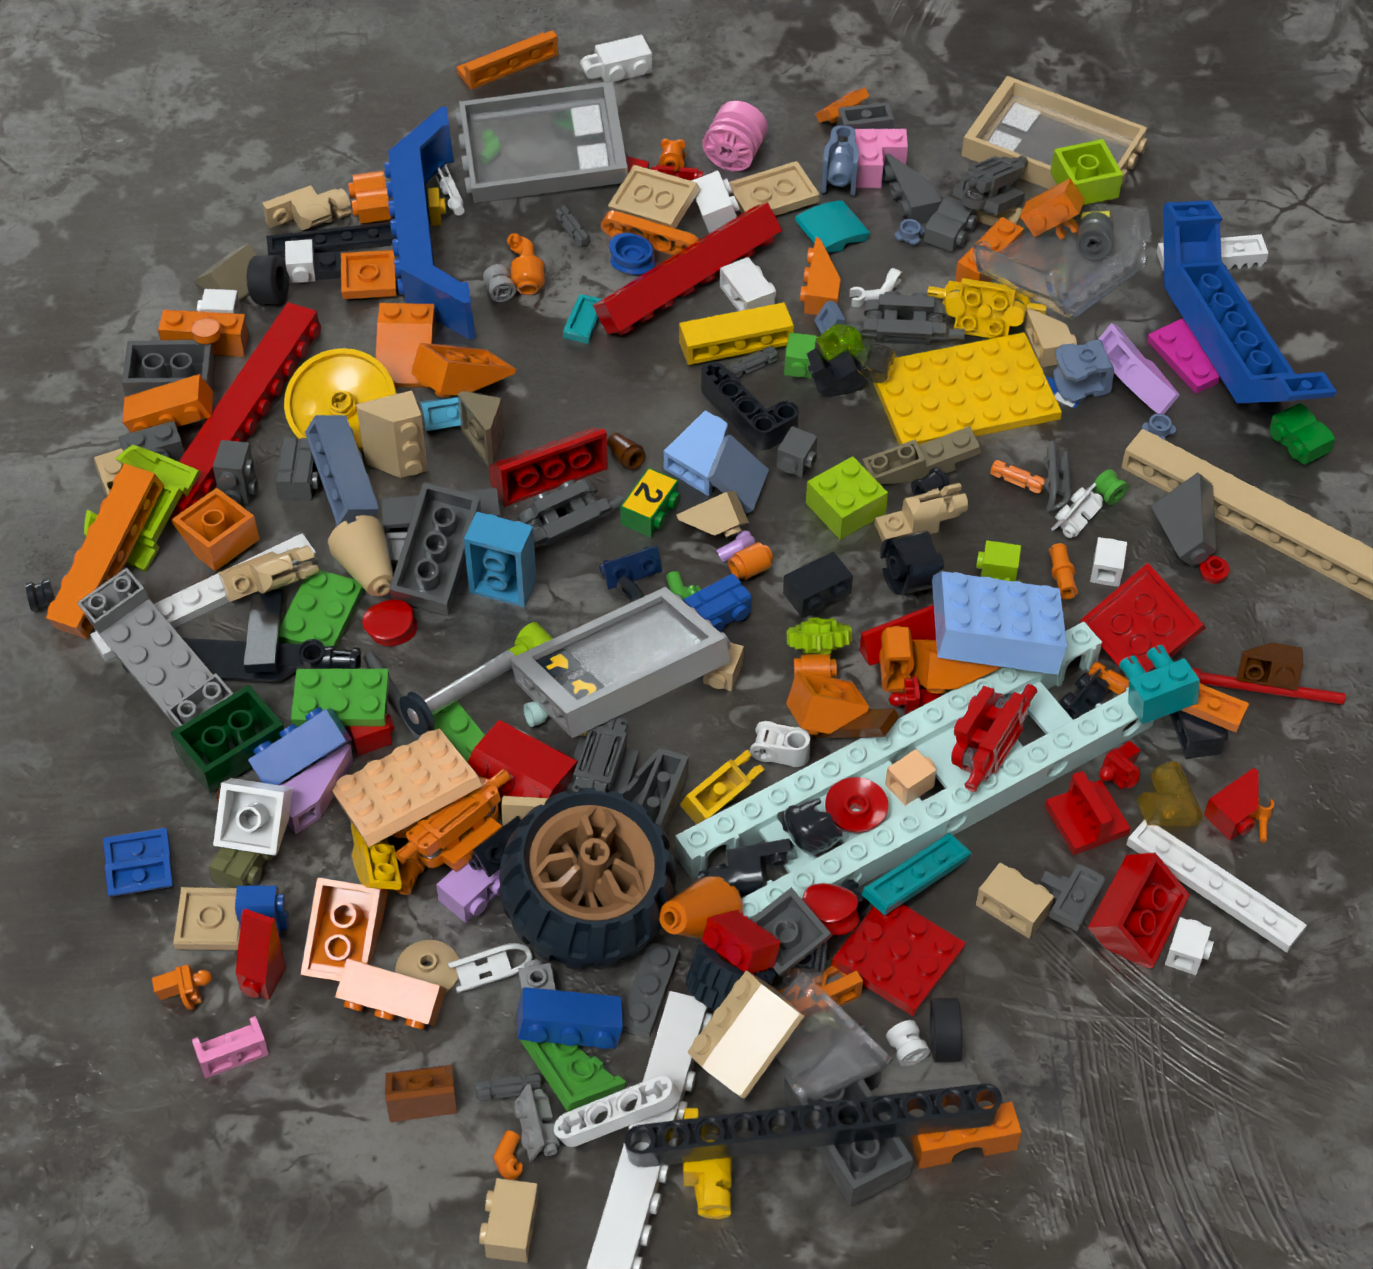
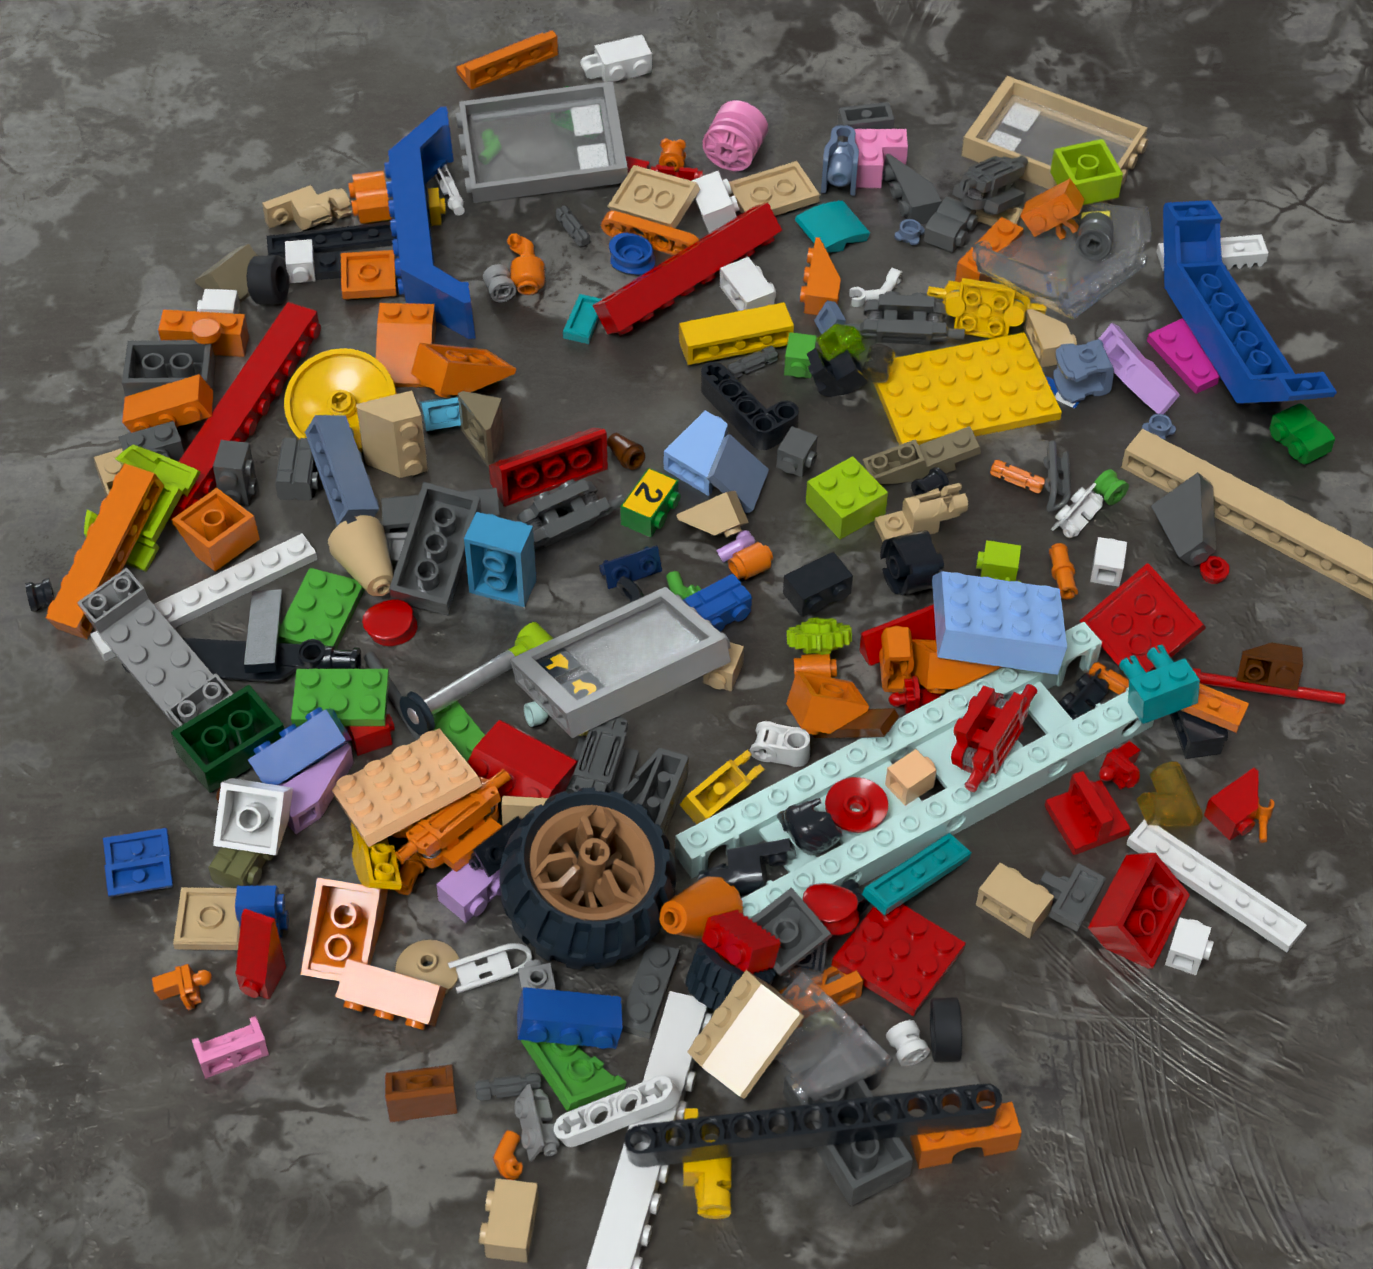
tan plate [218,545,319,602] -> none
orange plate [815,87,869,123] -> none

